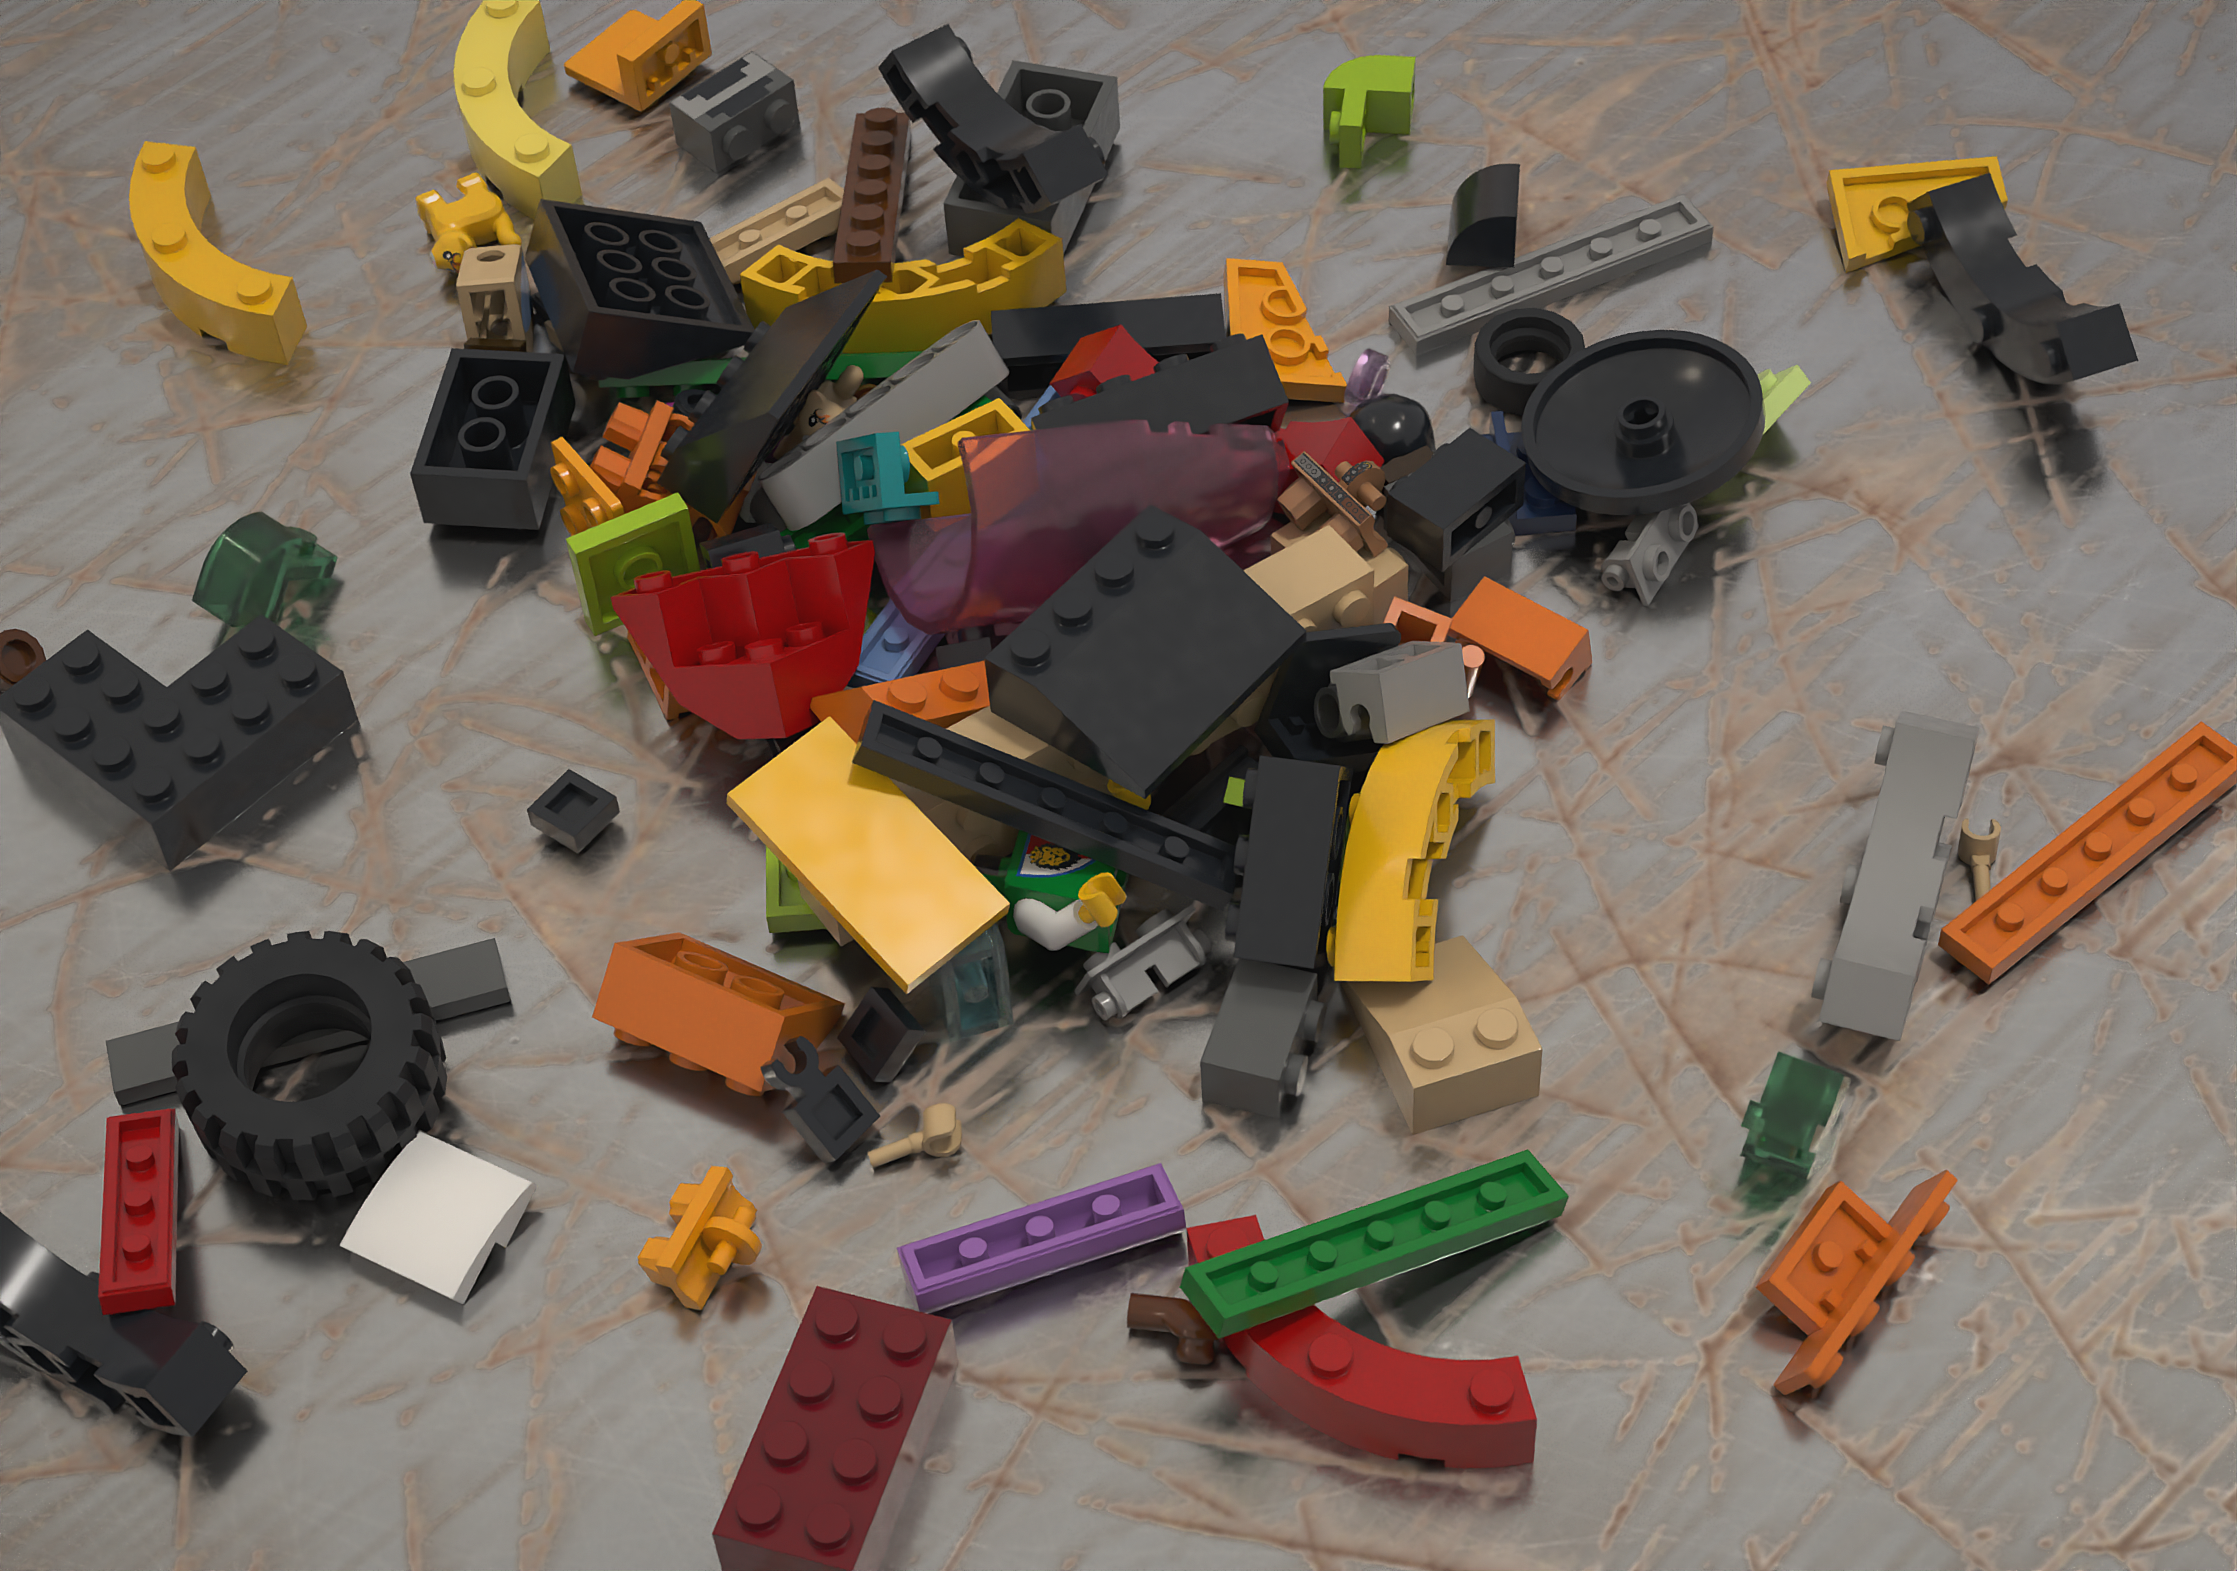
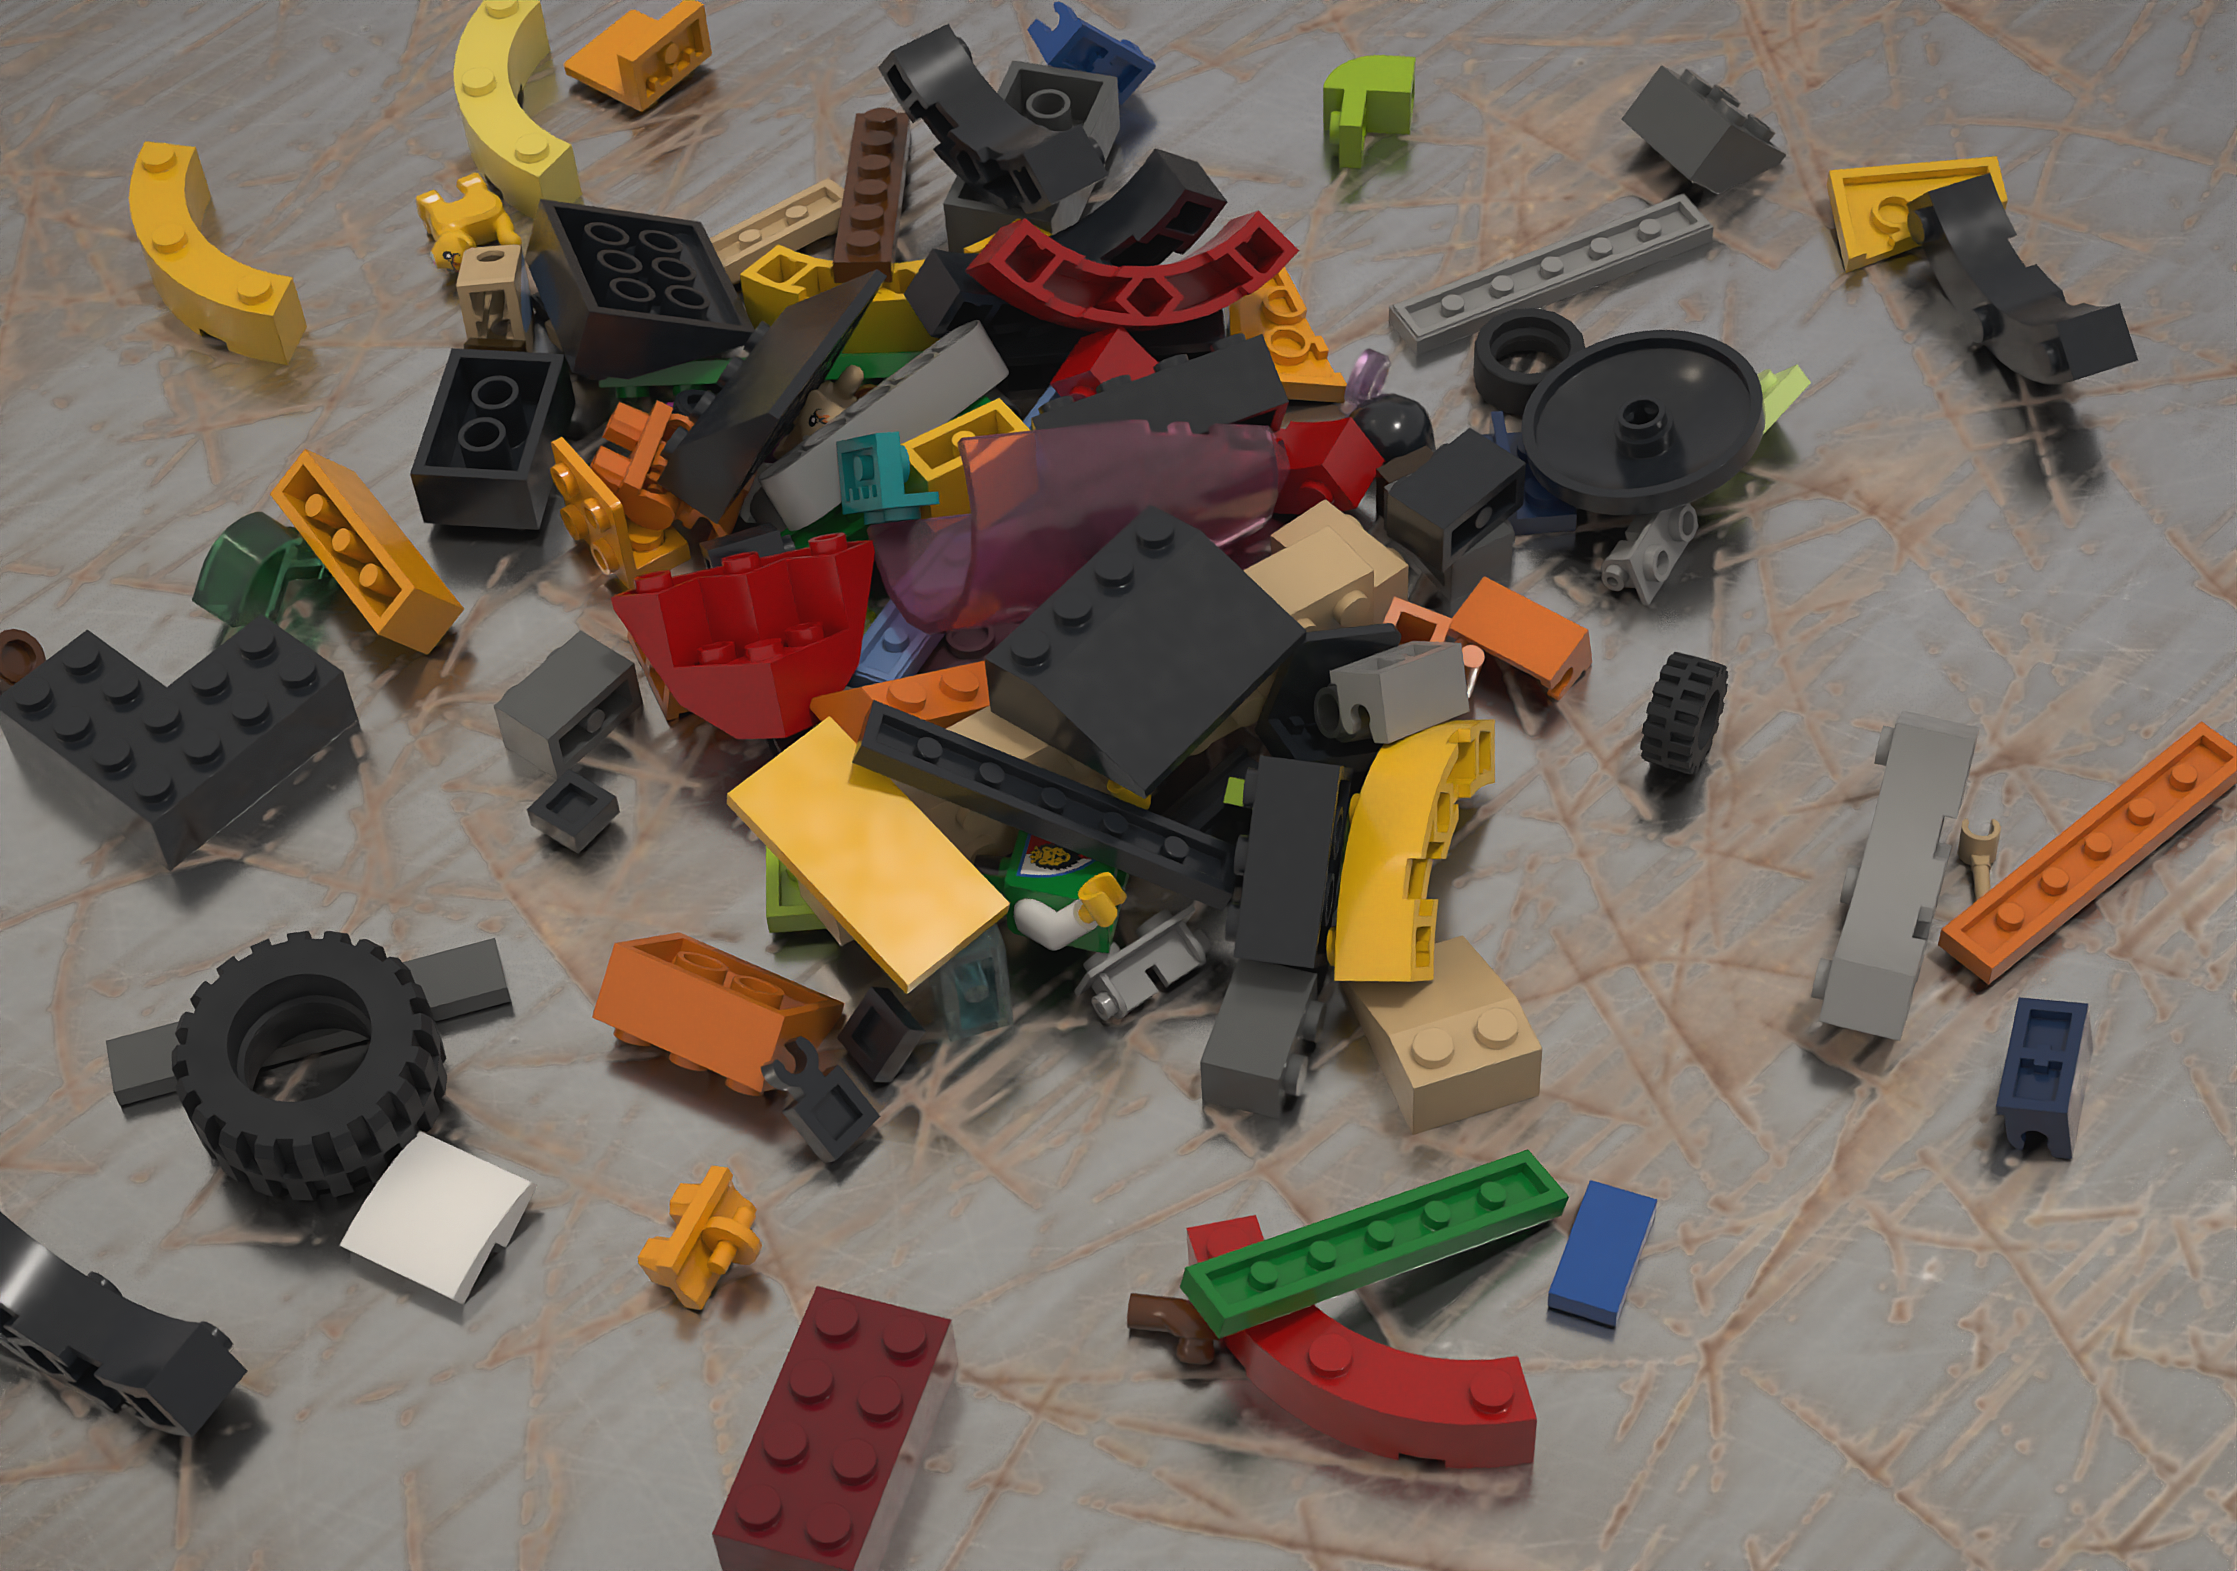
red tile [98,1108,179,1315] -> none
lime plate [566,492,700,636] -> none
dark grey brick [669,51,800,173] -> none
tan hand [868,1103,962,1168] -> none
medium lavender brick [897,1163,1186,1314] -> none
black plate [935,625,1008,670] -> none
medium nougat hips [1276,451,1388,558] -> none
black brick [1446,164,1520,268] -> none
clear green brick [1740,1051,1852,1180] -> none
orange bracket [1755,1170,1958,1396] -> none
none -> light orange brick [270,449,464,655]
none -> dark grey brick [494,630,643,780]
none -> black brick [903,148,1228,341]
none -> red brick [965,210,1299,333]
none -> blue hinge [1027,1,1156,105]
none -> blue tile [1547,1180,1657,1326]
none -> dark grey slope [1621,65,1786,194]
none -> black tyre [1640,652,1728,775]
none -> dark blue hinge [1996,997,2093,1159]

